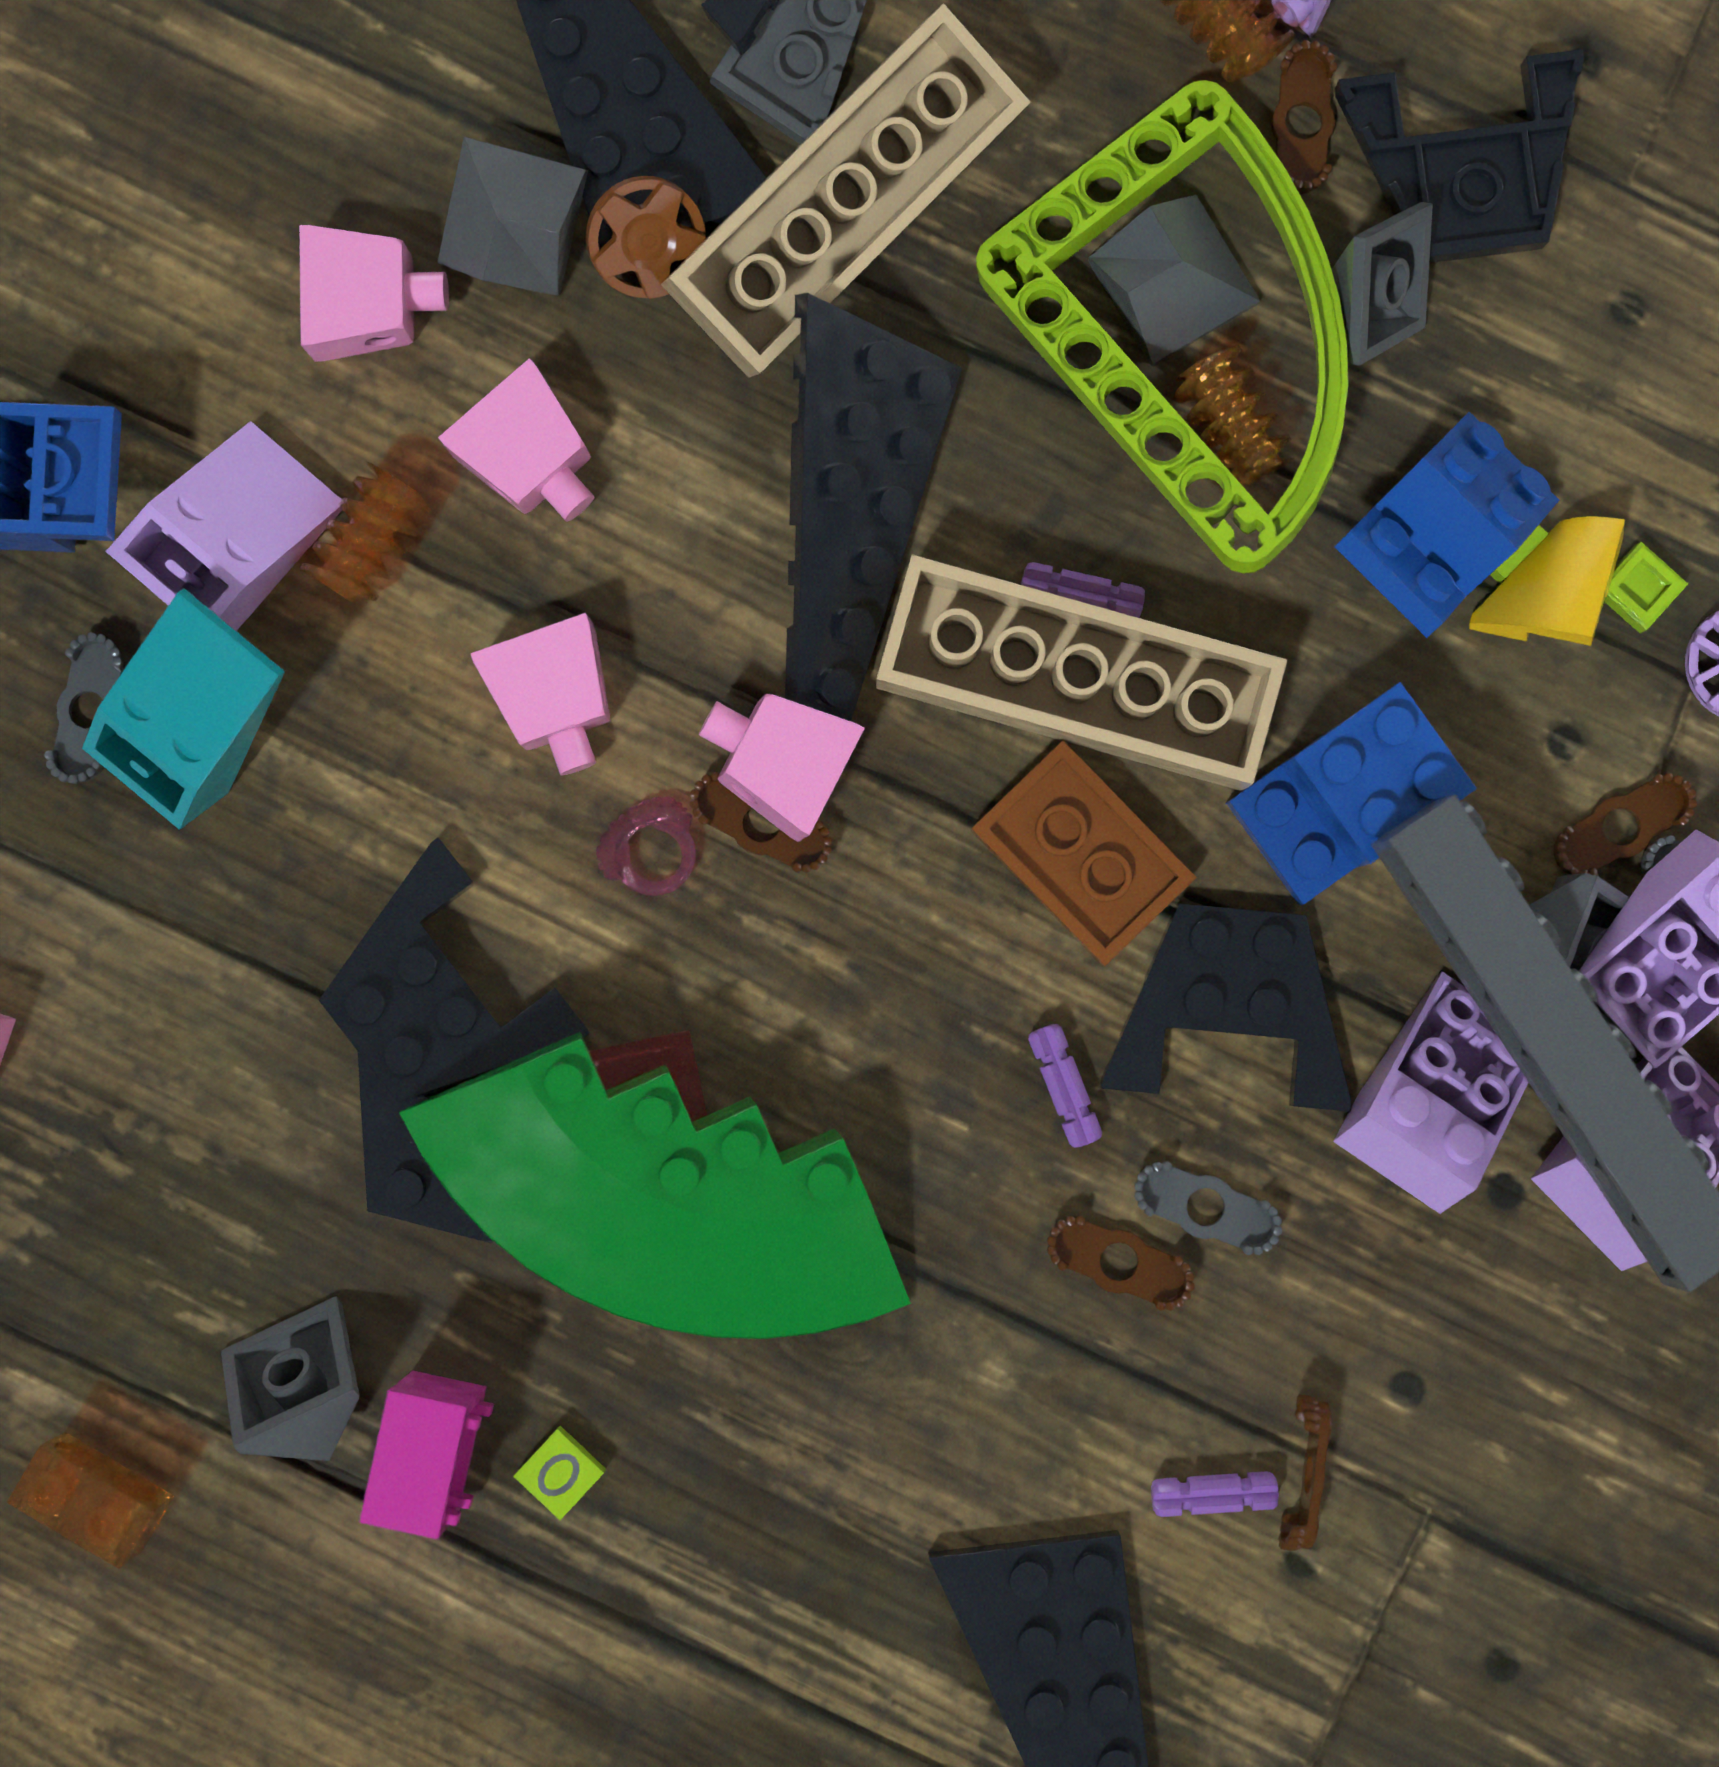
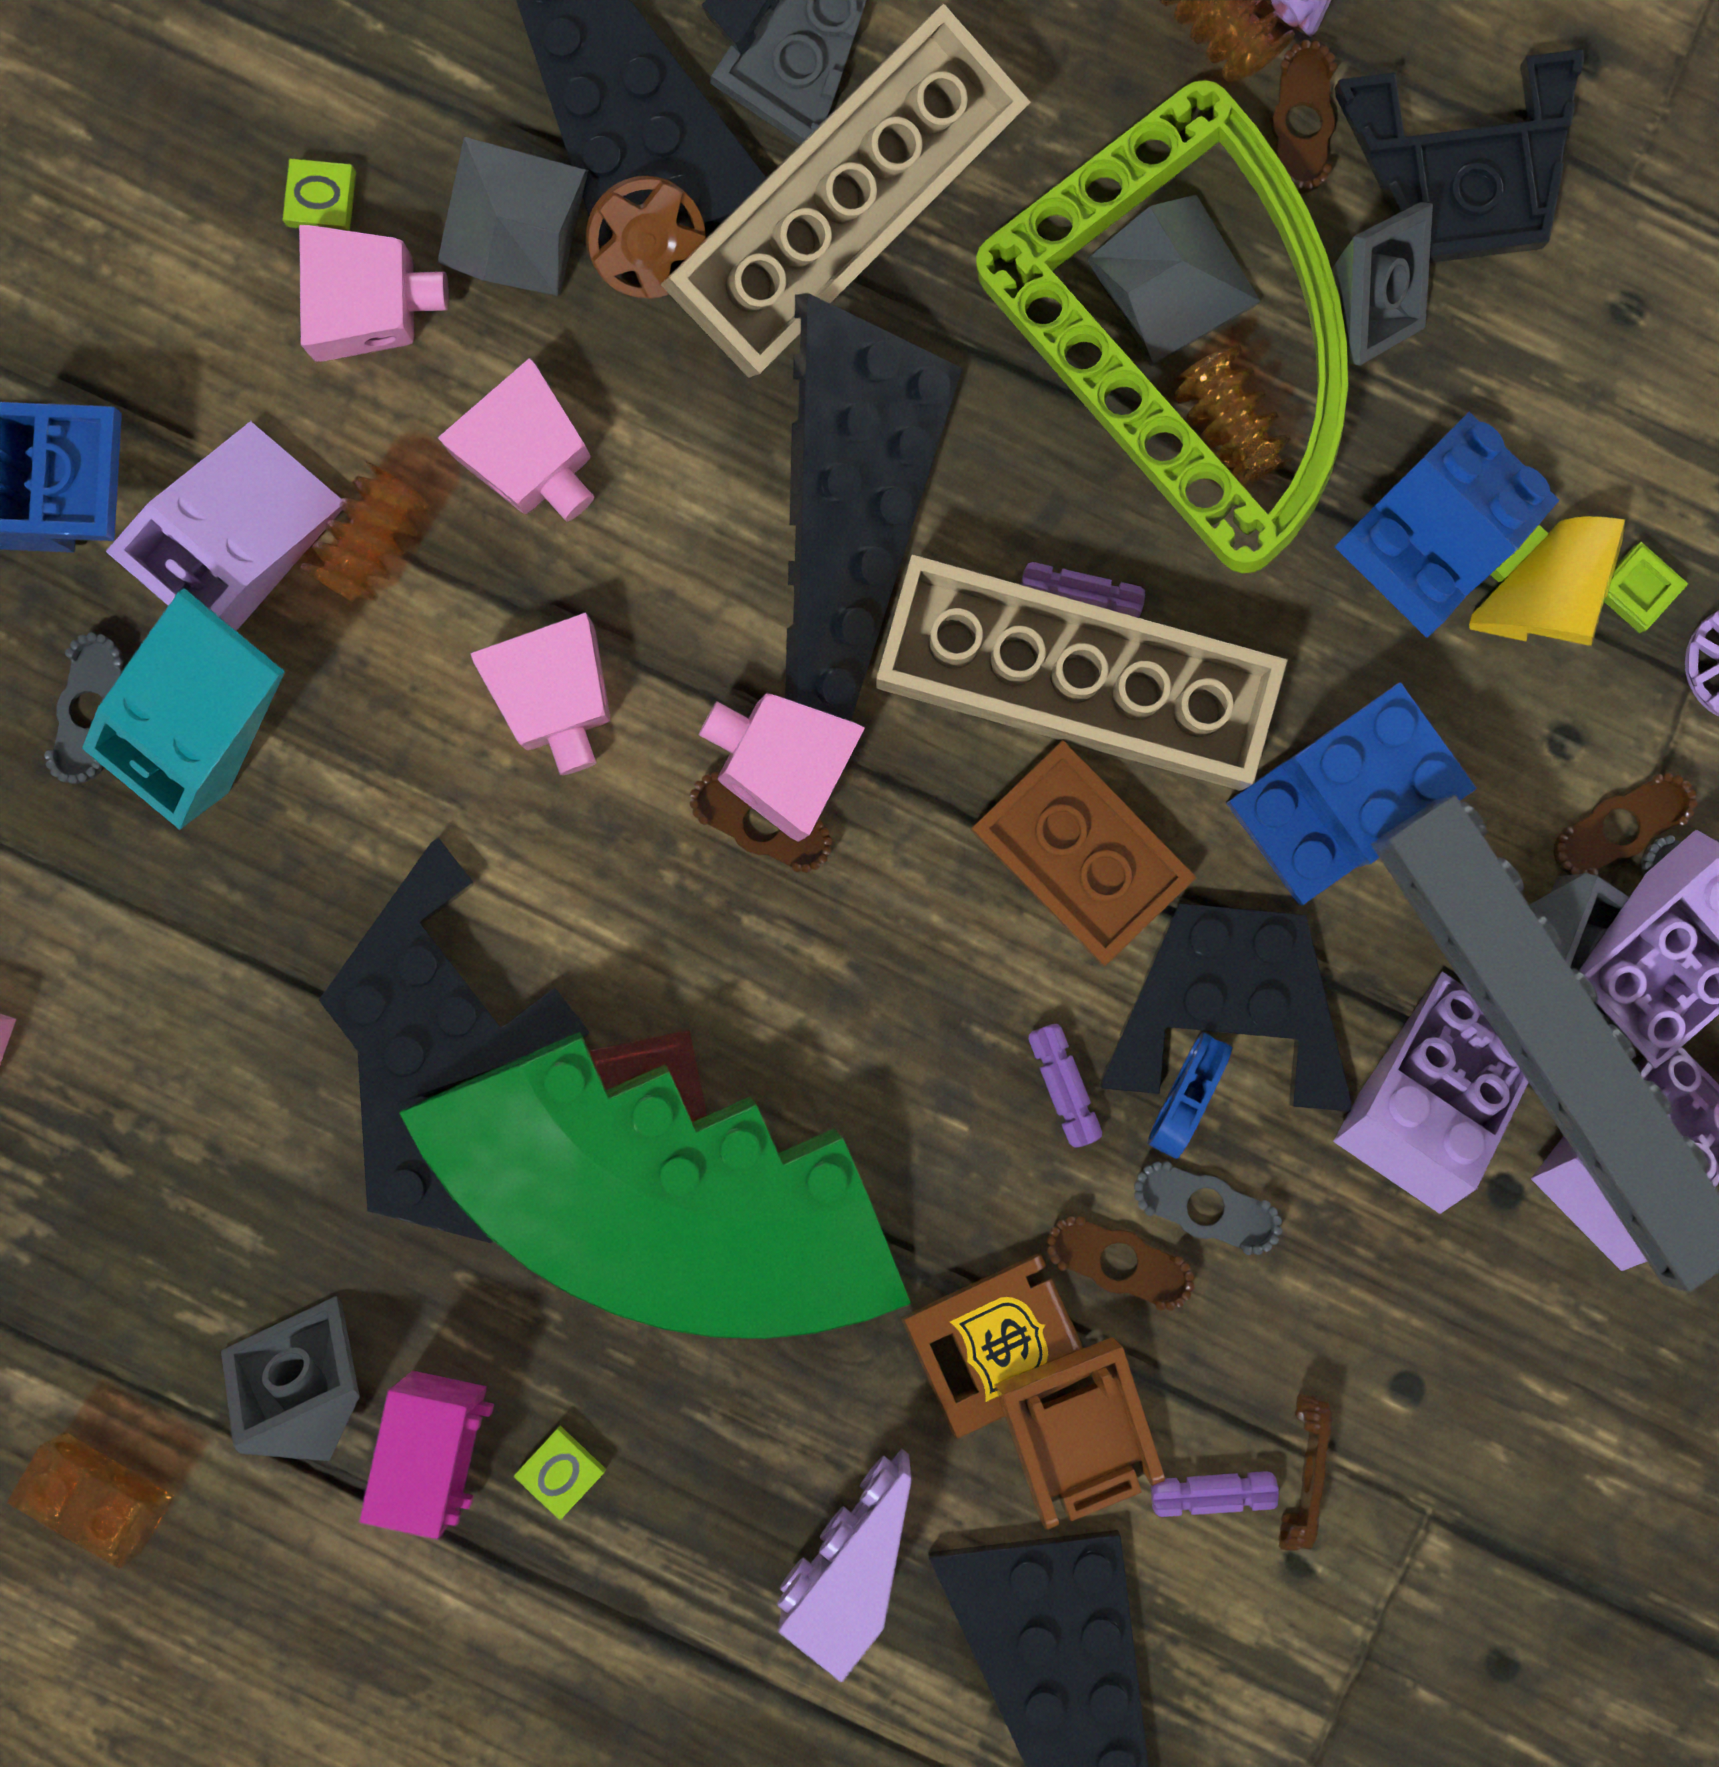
clear pink piece [596,796,696,896] -> none
none -> lime tile [283,159,356,231]
none -> lavender slope [777,1448,911,1682]
none -> dark orange container [900,1253,1092,1439]
none -> dark orange container [994,1337,1165,1530]
none -> blue piece [1147,1032,1233,1159]

